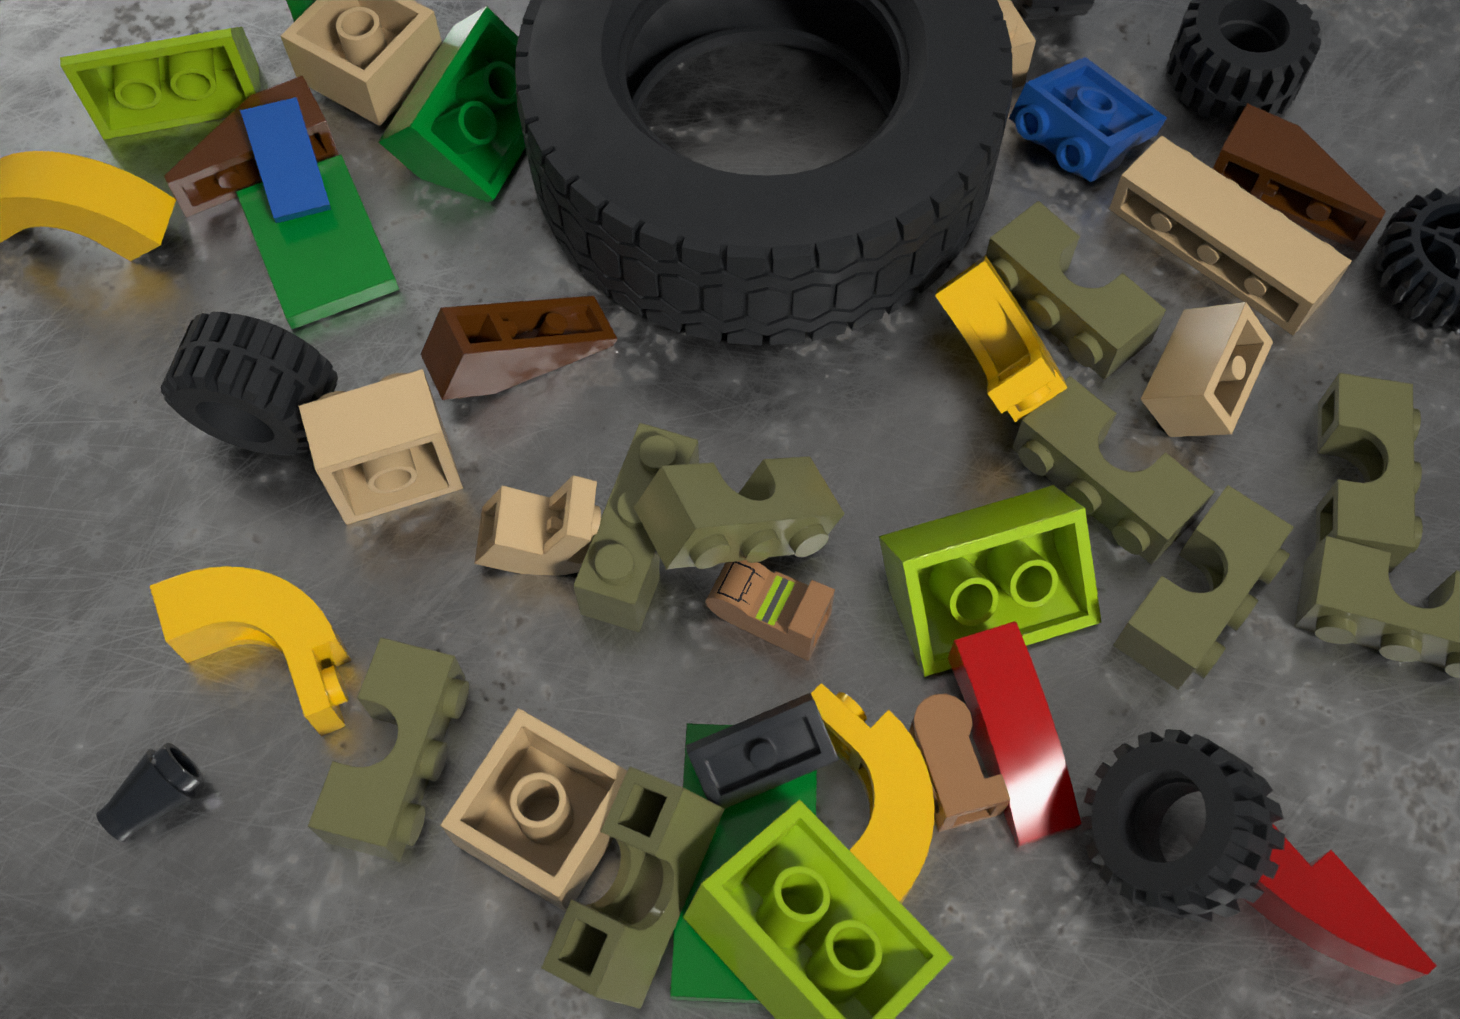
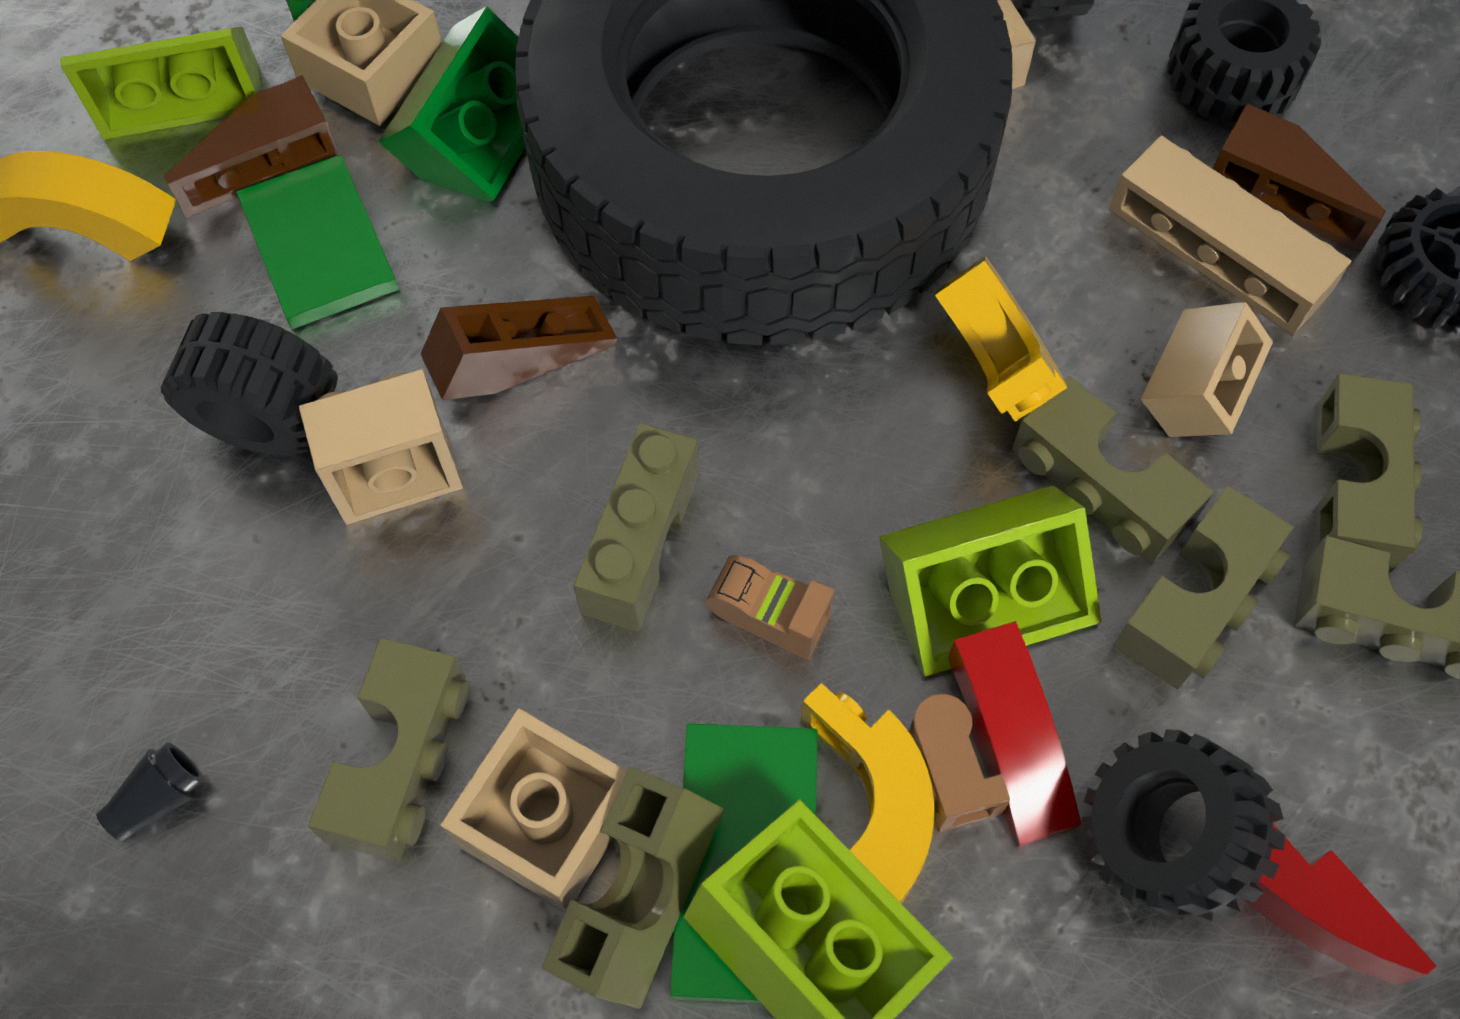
yellow arch [150,566,351,736] -> none
blue tile [240,97,331,223] -> none
tan brick [474,475,601,576] -> none
olive arch [634,456,845,570] -> none
black plate [686,693,839,809] -> none
olive arch [986,201,1166,380] -> none
blue plate [1008,57,1167,182] -> none

